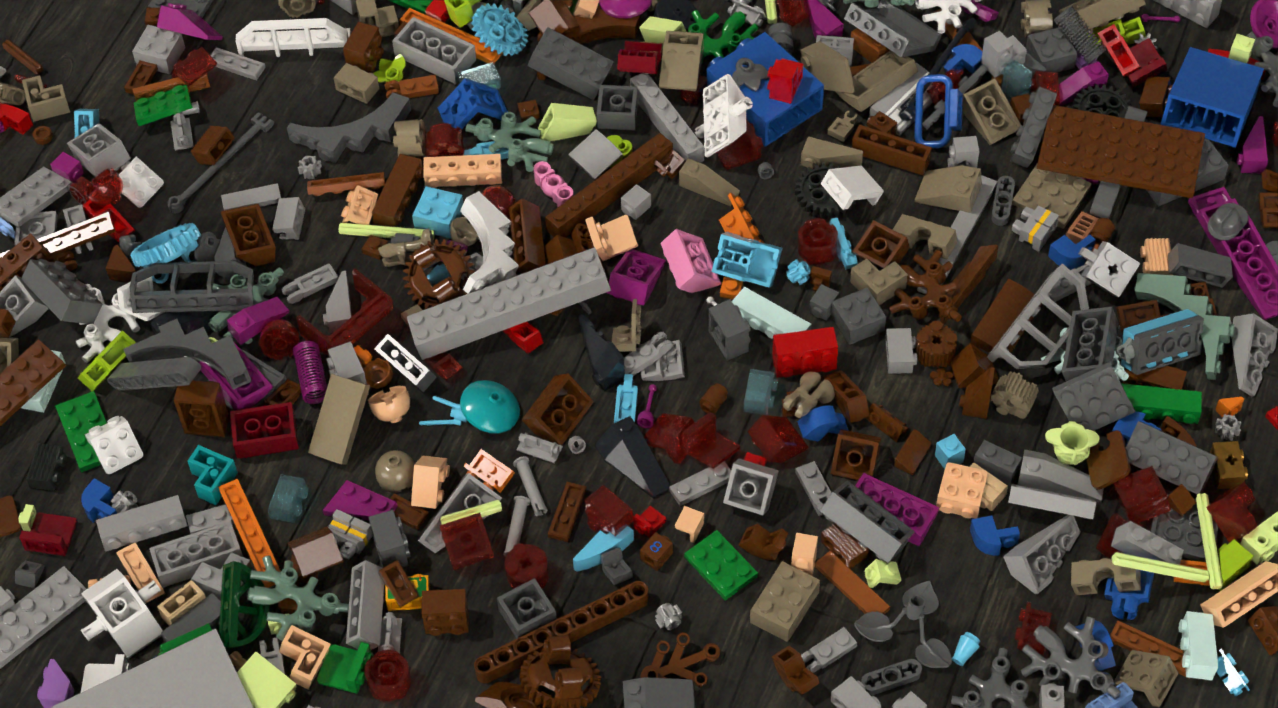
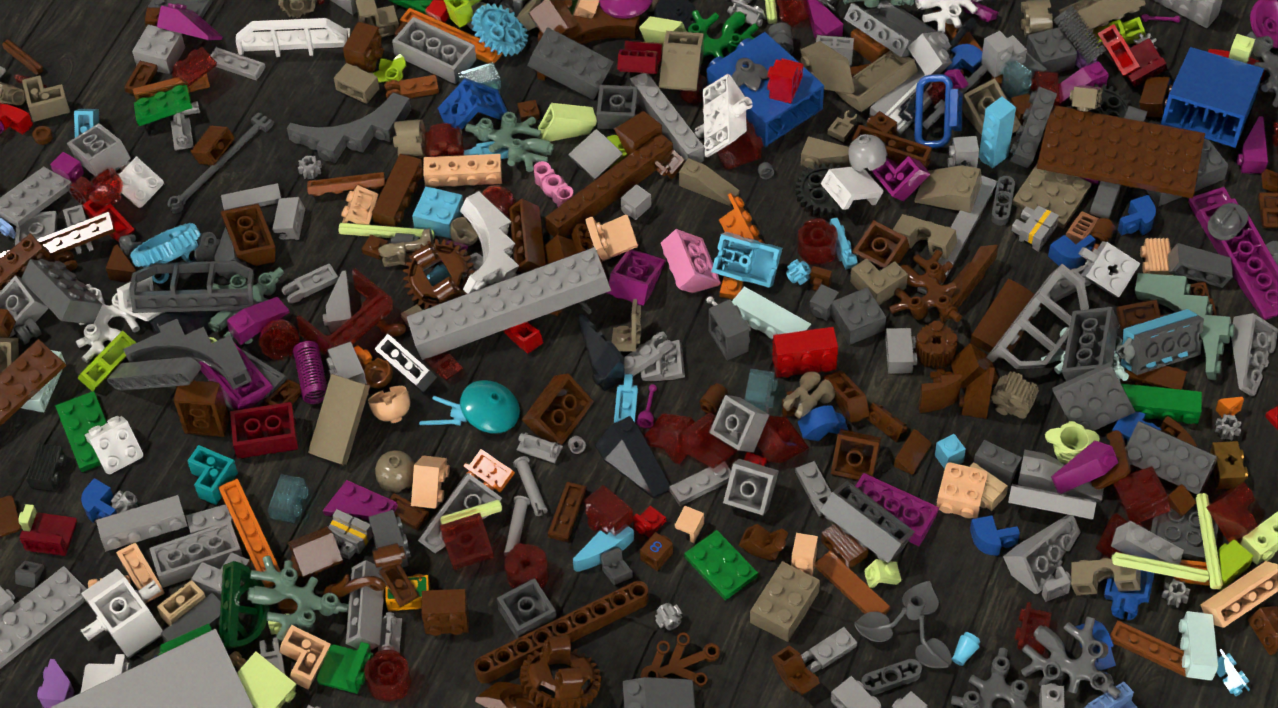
dark tan bracket [1114,650,1178,707] -> none
none -> dark grey wheel [13,318,42,345]
none -> reddish brown plant [323,574,386,600]
none -> reddish brown brick [372,543,405,569]
none -> reddish brown arm [376,319,406,337]
none -> reddish brown slope [614,111,662,156]
none -> light grey brick [709,395,769,452]
none -> light grey cylinder [848,134,888,171]
none -> magenta brick [871,156,930,201]
none -> light grey brick [907,31,952,75]
none -> reddish brown slope [919,374,962,413]
none -> magenta tile [944,69,968,89]
none -> medium azure brick [979,97,1016,169]
none -> light grey bracket [1042,566,1071,602]
none -> magenta slope [1051,440,1118,494]
none -> dark tan brick [1070,85,1103,111]
none -> blue brick [1118,195,1156,236]
none -> light grey gear [1162,579,1190,608]

